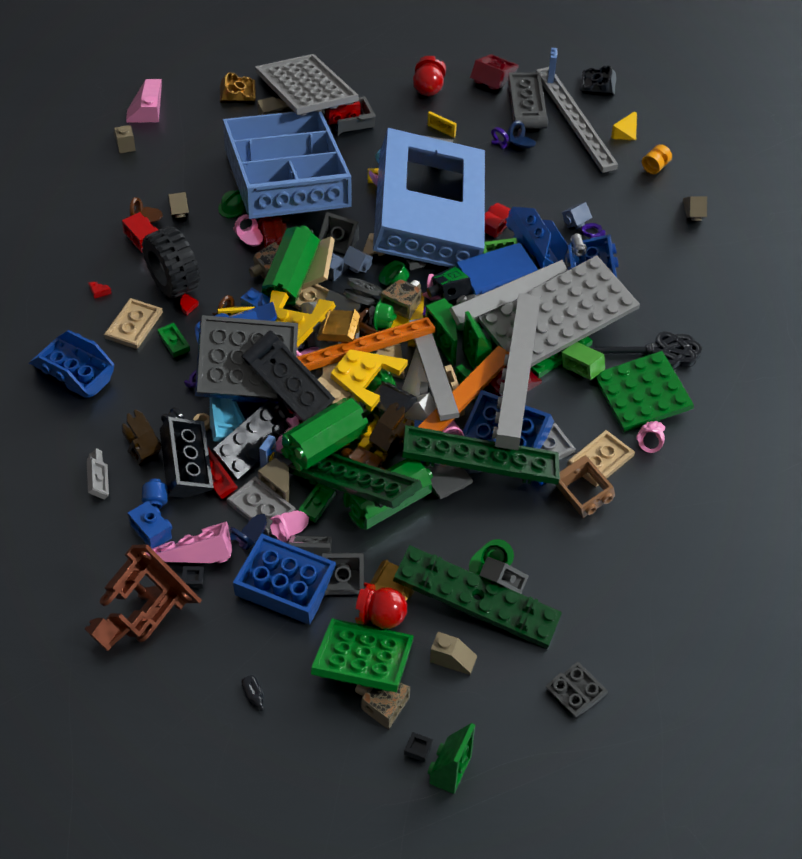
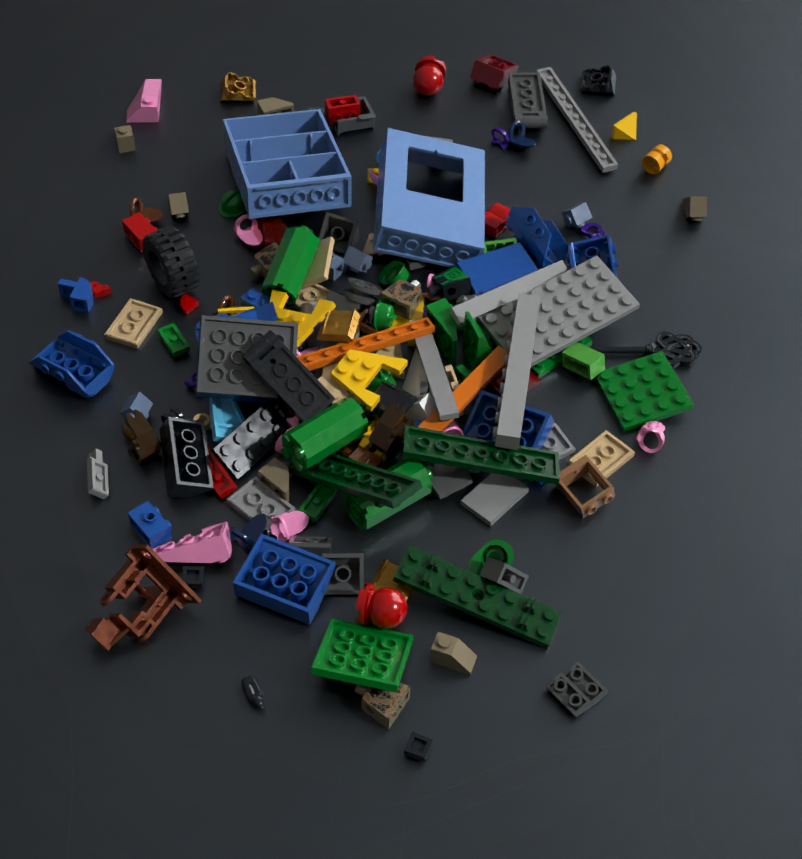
blue head [142,479,168,509] -> none
light grey plate [255,54,359,115] -> none
medium blue tile [259,435,277,468] -> none
yellow slope [427,111,457,138] -> none
green slope [427,723,475,794] -> none
medium blue tile [548,48,557,83] -> none
light grey pin [570,234,587,256] -> none
none -> blue brick [58,277,94,313]
none -> sand blue brick [119,391,153,421]
none -> light grey tile [460,473,529,527]

